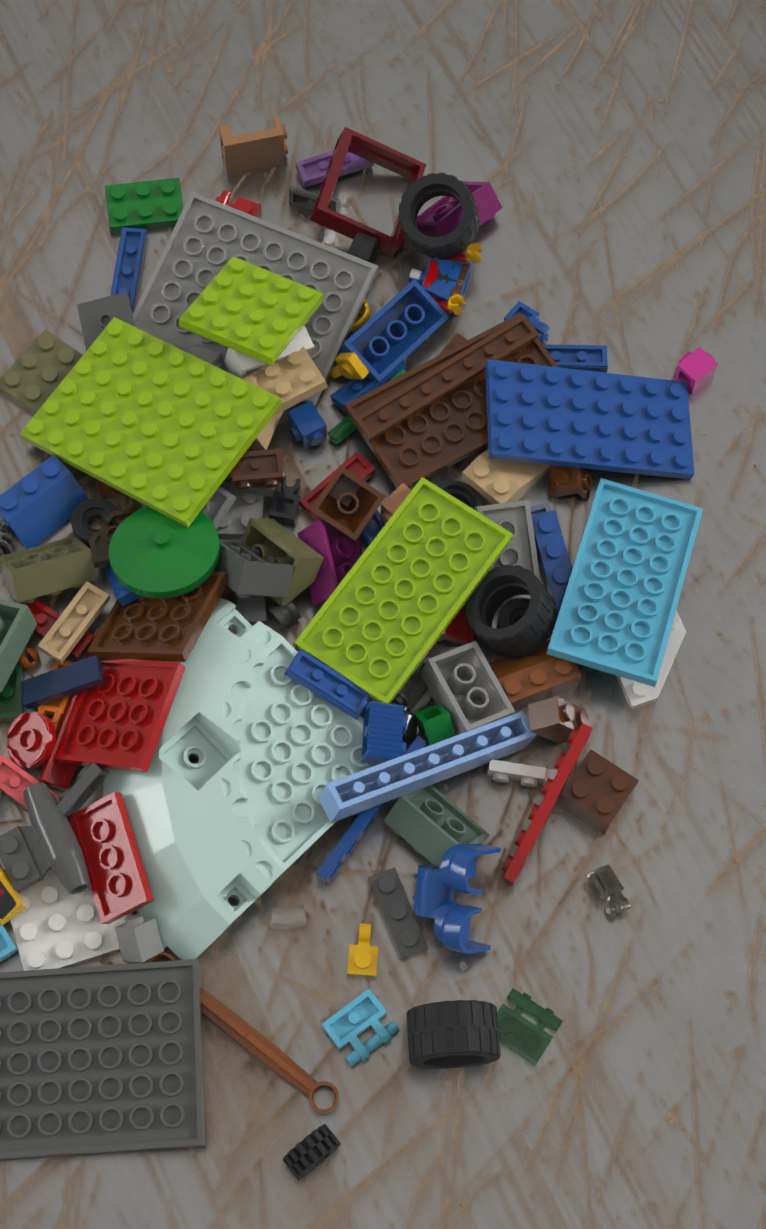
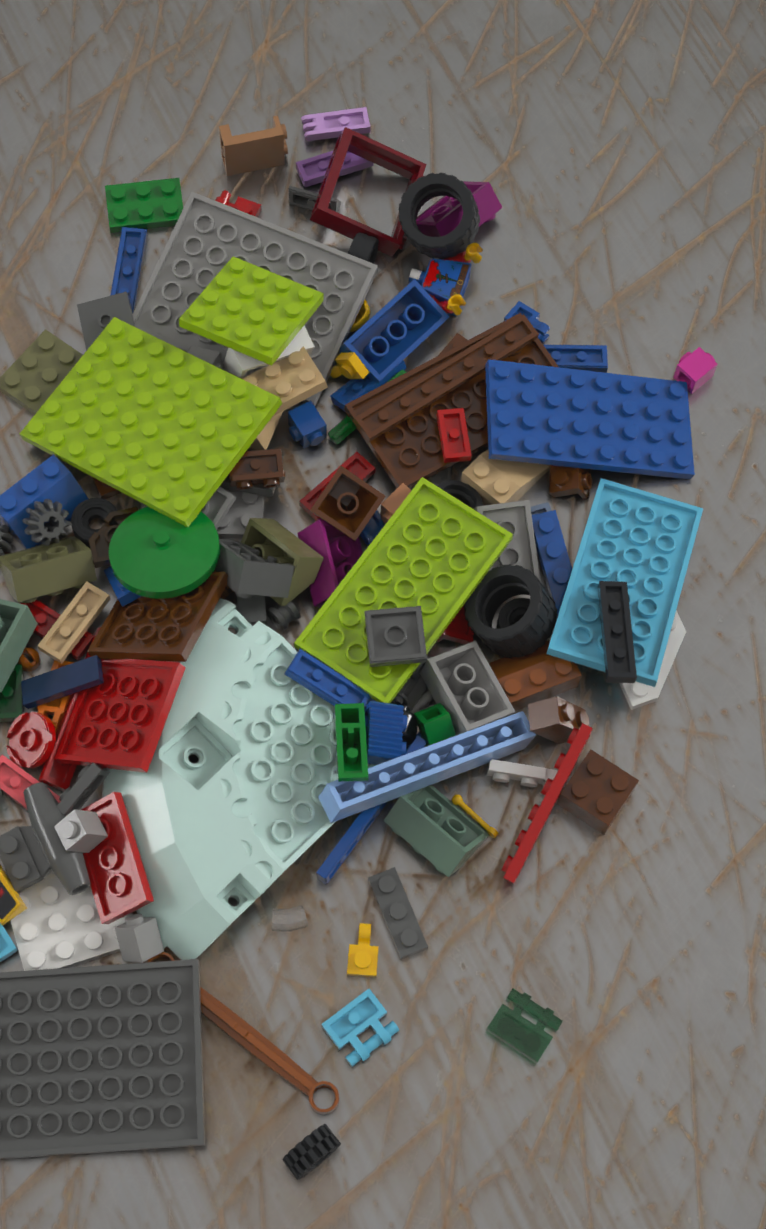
black plate [268,476,301,525] -> none
black tyre [406,1000,501,1069] -> none
blue piece [412,844,501,954] -> none
clear smoke plate [586,864,631,919] -> none
none -> dark grey gear [23,499,71,546]
none -> light grey brick [54,809,108,853]
none -> lavender hinge [301,107,371,141]
none -> green slope [335,703,368,782]
none -> dark grey plate [364,606,427,667]
none -> red plate [436,408,472,463]
none -> yellow hinge [452,794,499,839]
none -> black plate [597,581,637,683]

